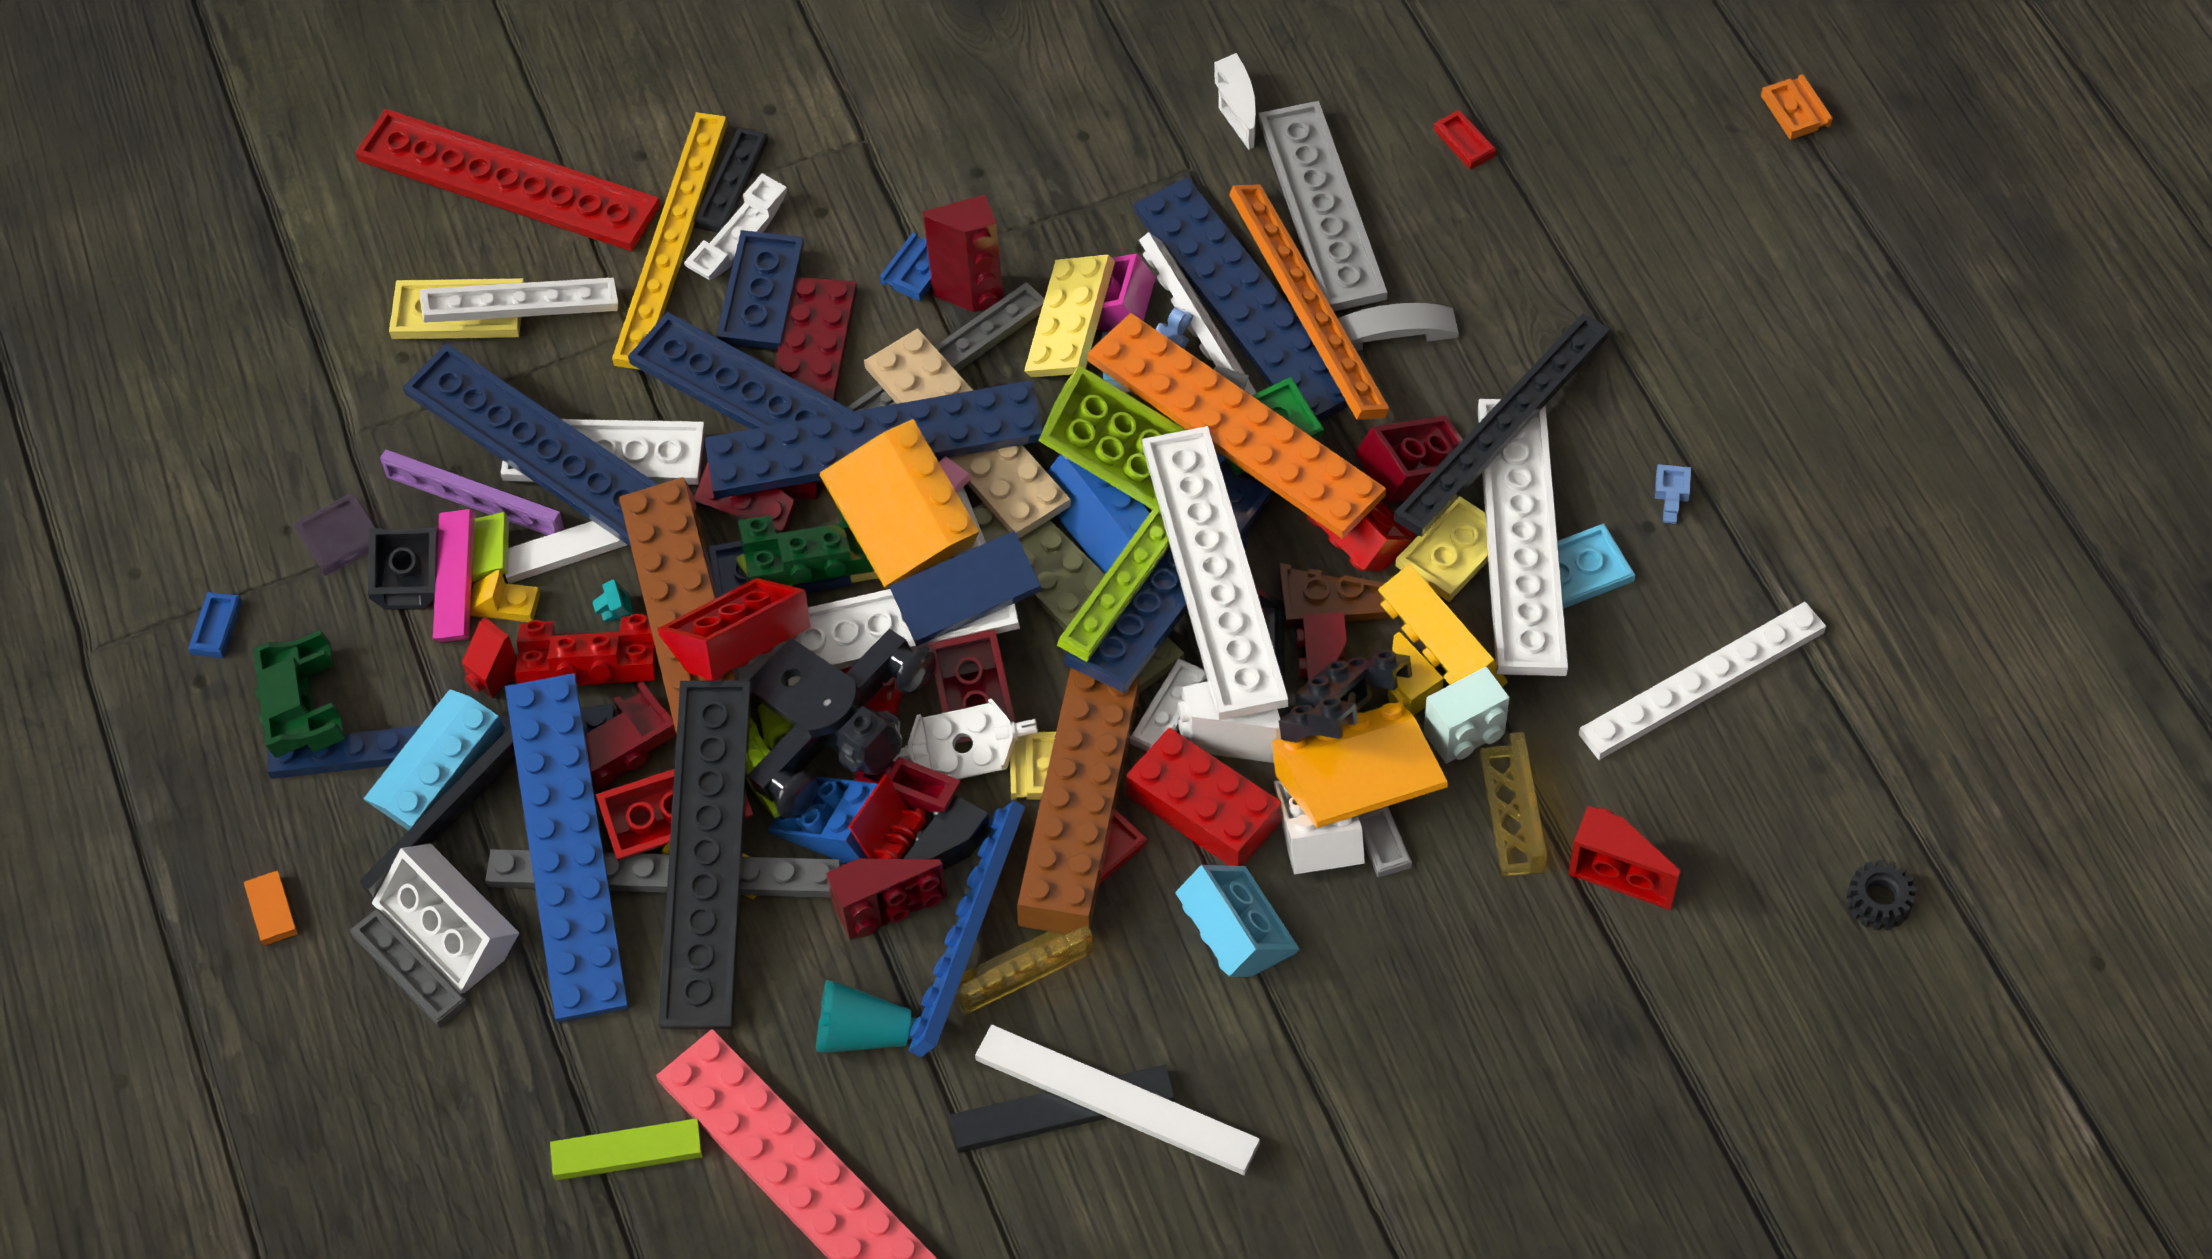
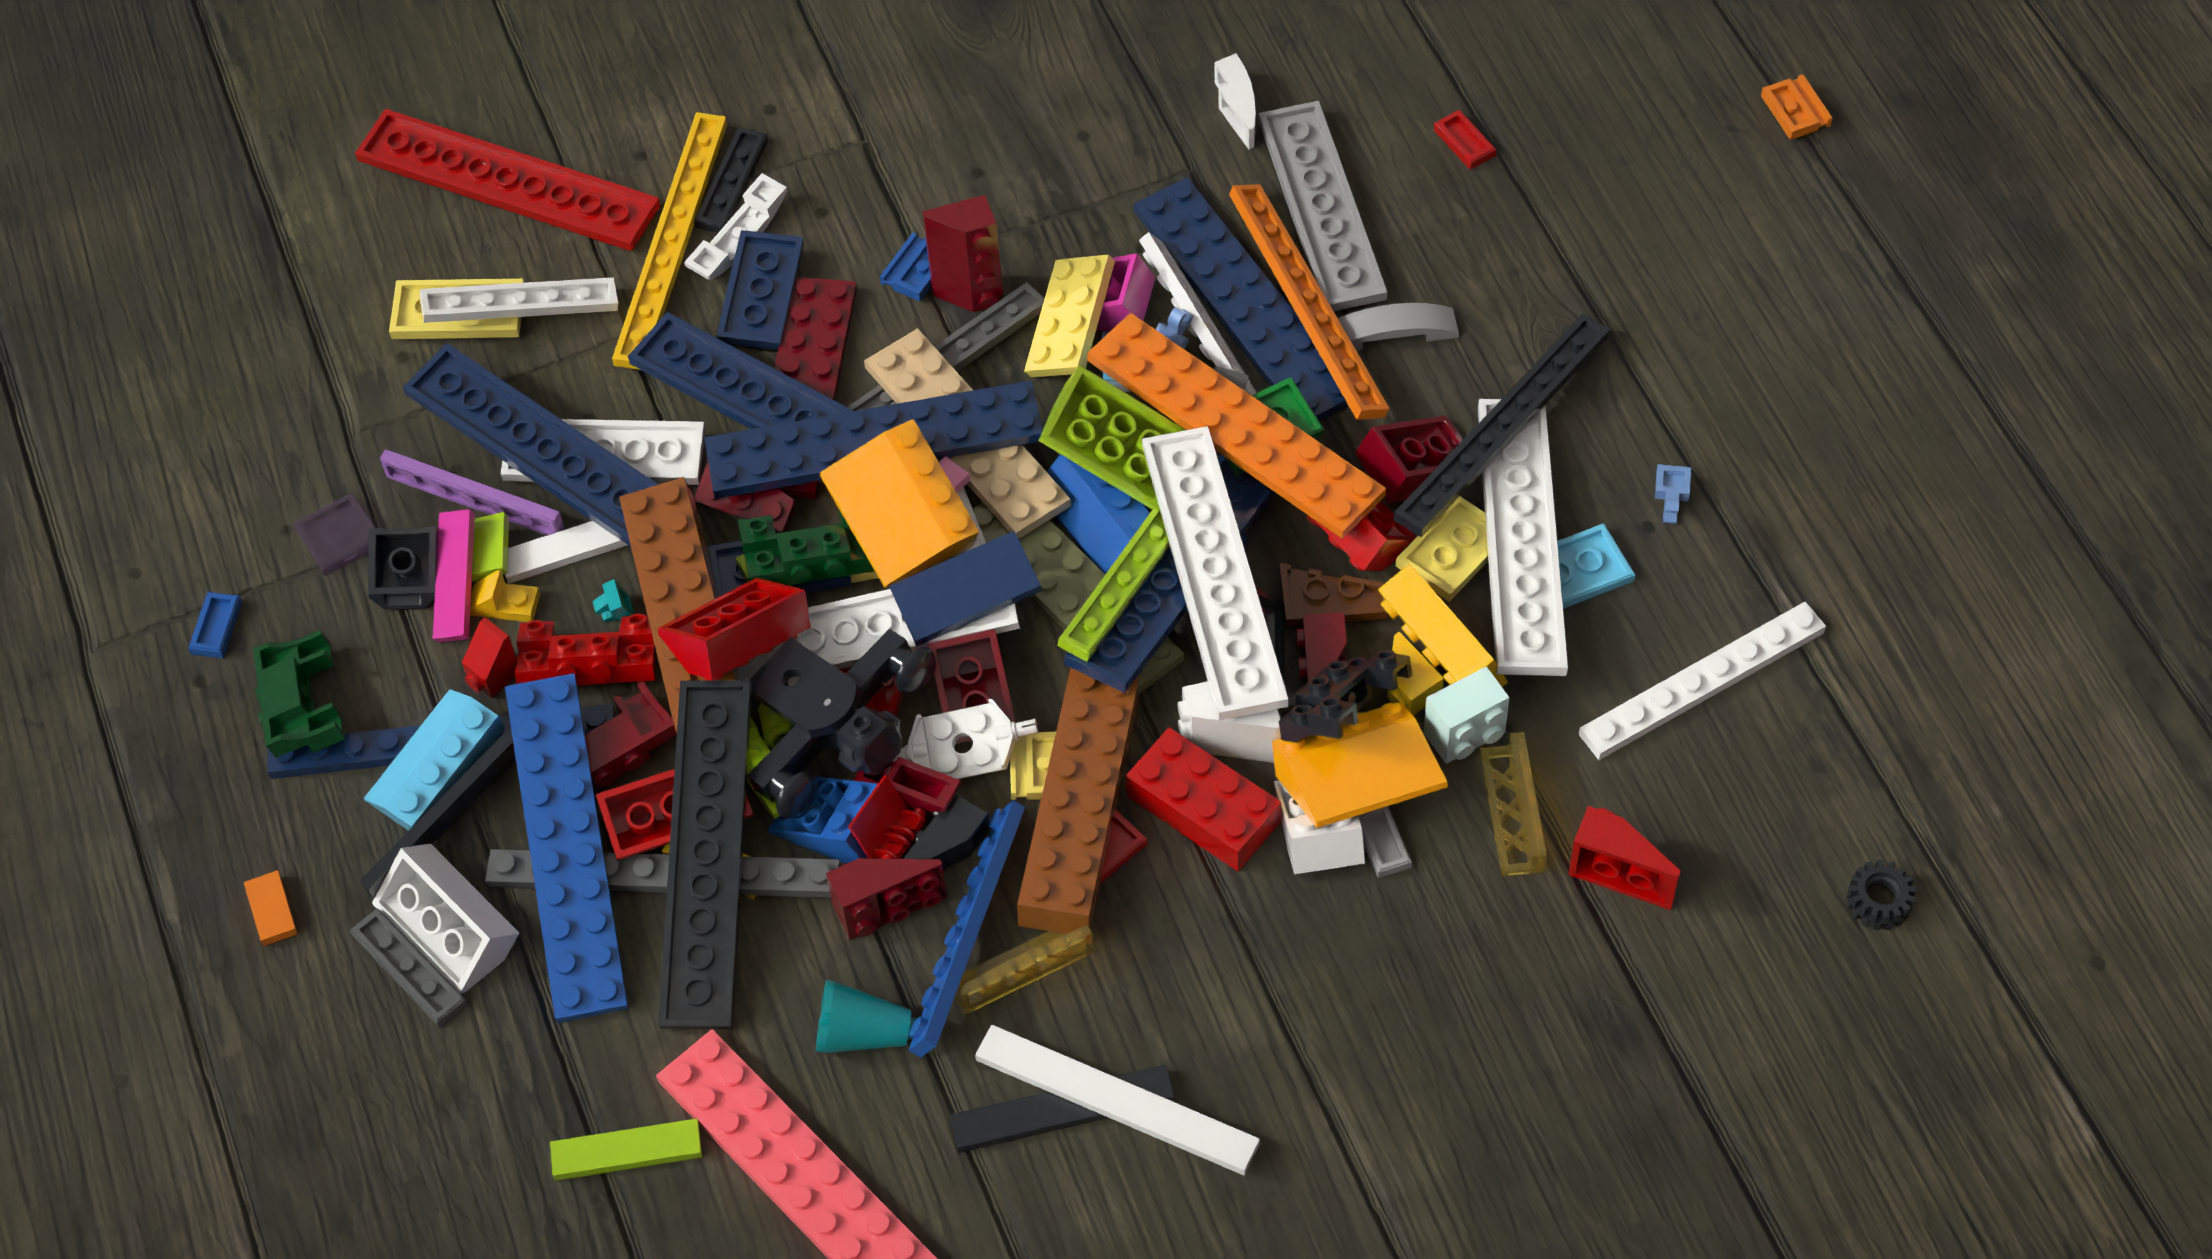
white tile [1130,659,1208,751] -> none
medium azure slope [1175,865,1300,977] -> none

